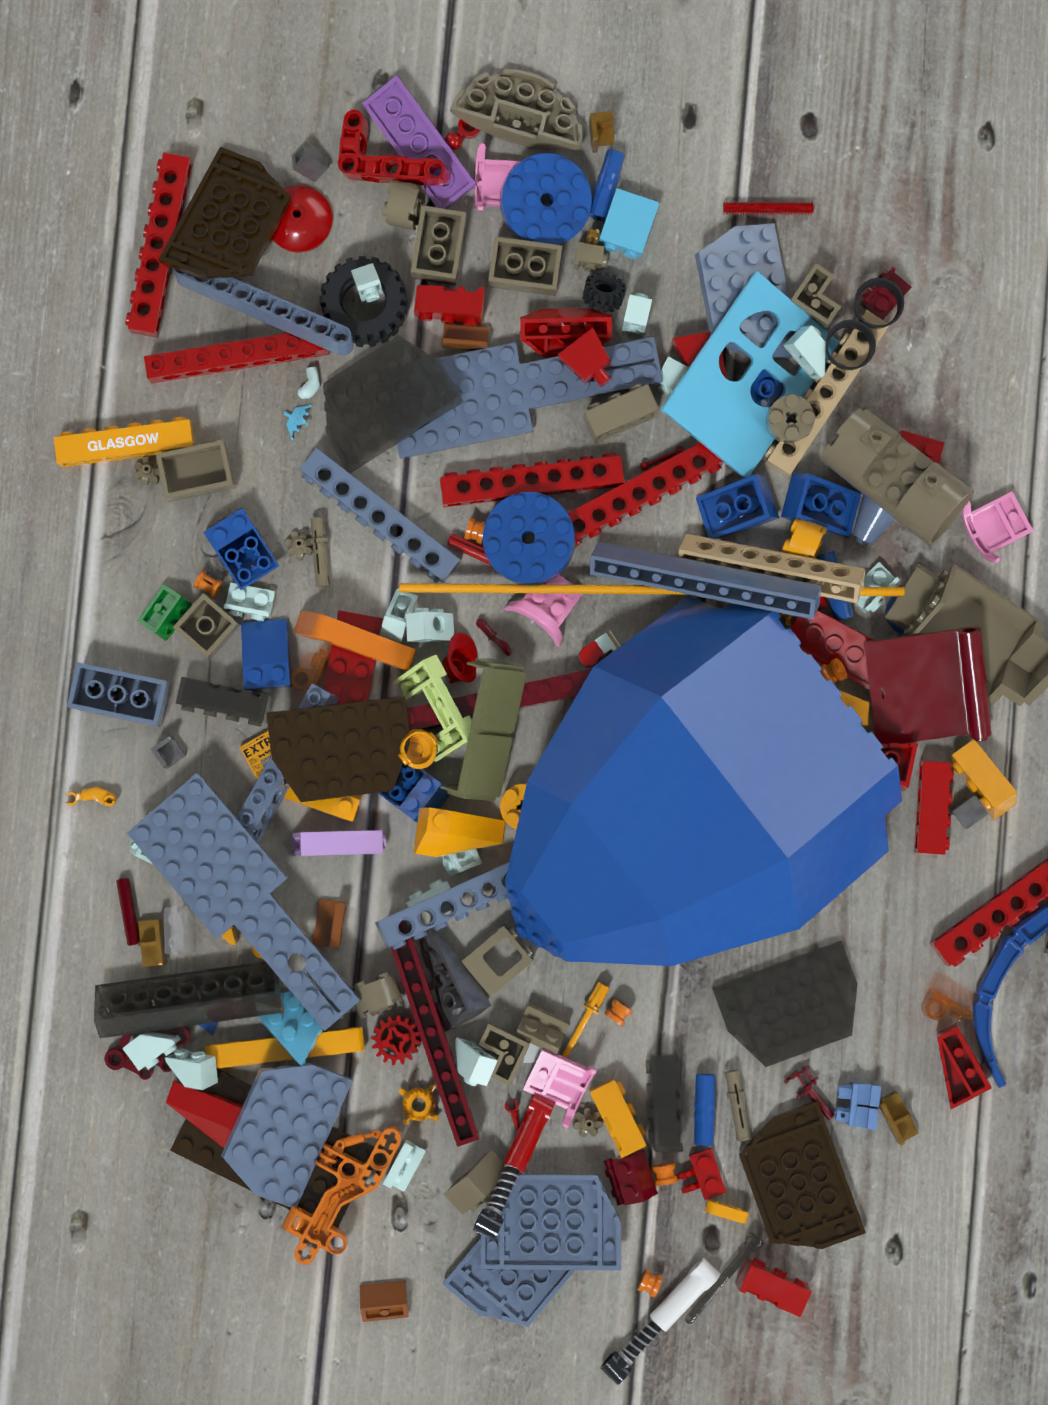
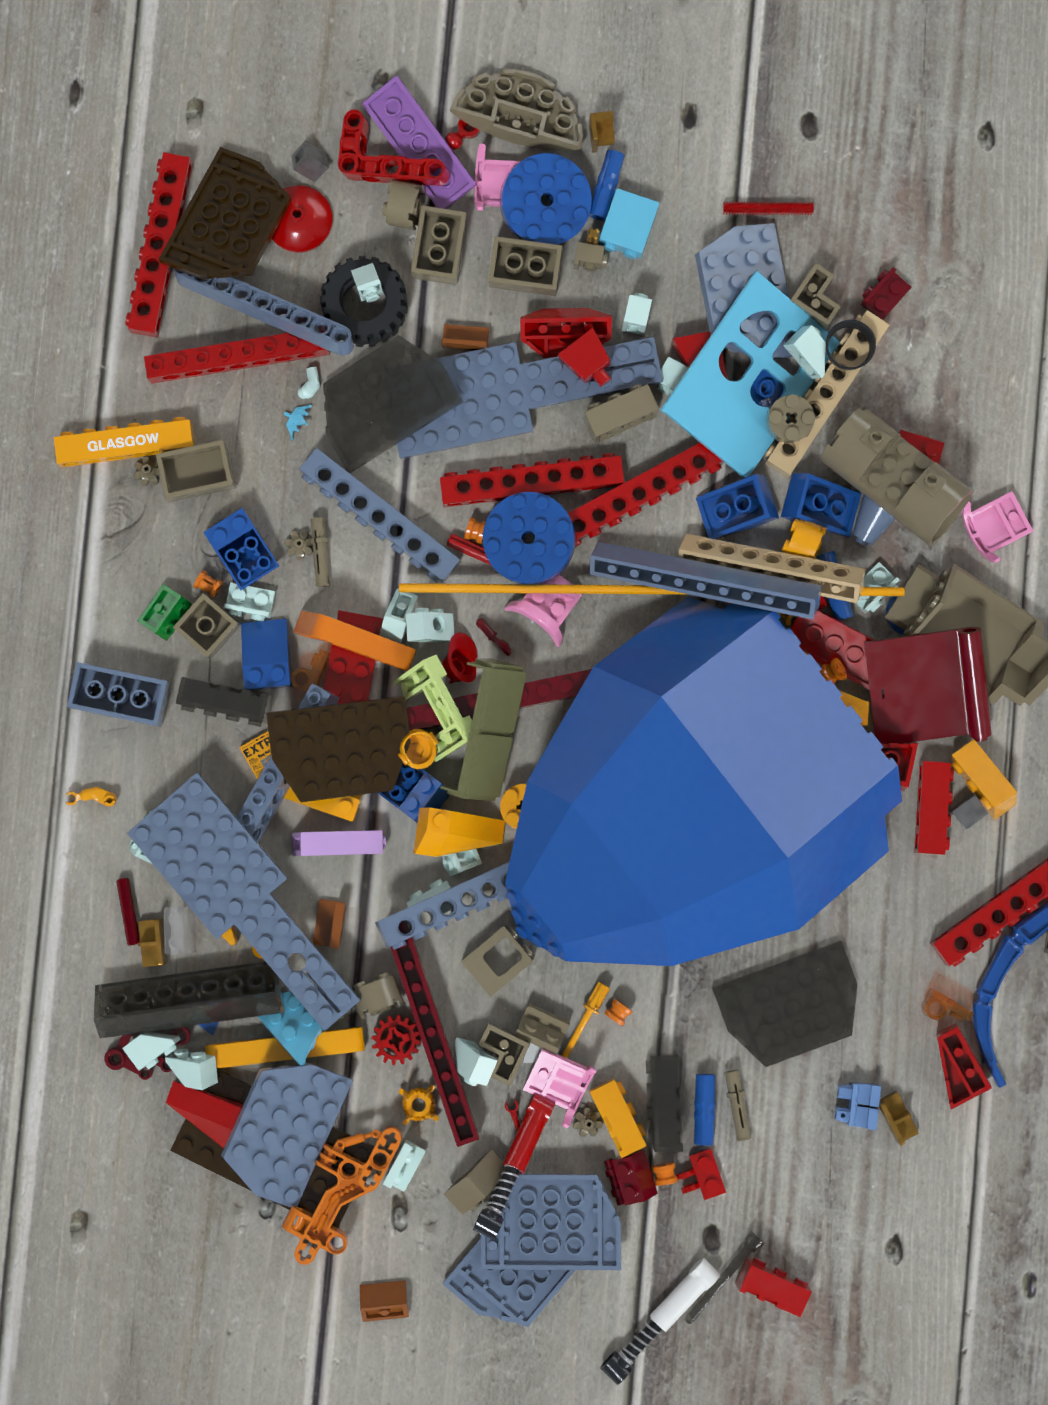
flat silver panel [151,736,186,769] -> none
red wedge [414,285,485,327] -> none
flat silver wedge [419,929,491,1031] -> none
leg [579,630,620,667] -> none
black tyre [582,272,626,313] -> none
orange wheel [637,1269,663,1298] -> none
red hinge [640,446,684,470] -> none
light orange beam [704,1199,749,1224] -> none
dark brown plate [738,1101,866,1249] -> none
dark red piece [783,1065,835,1120] -> none
black tyre [854,278,904,329] -> none

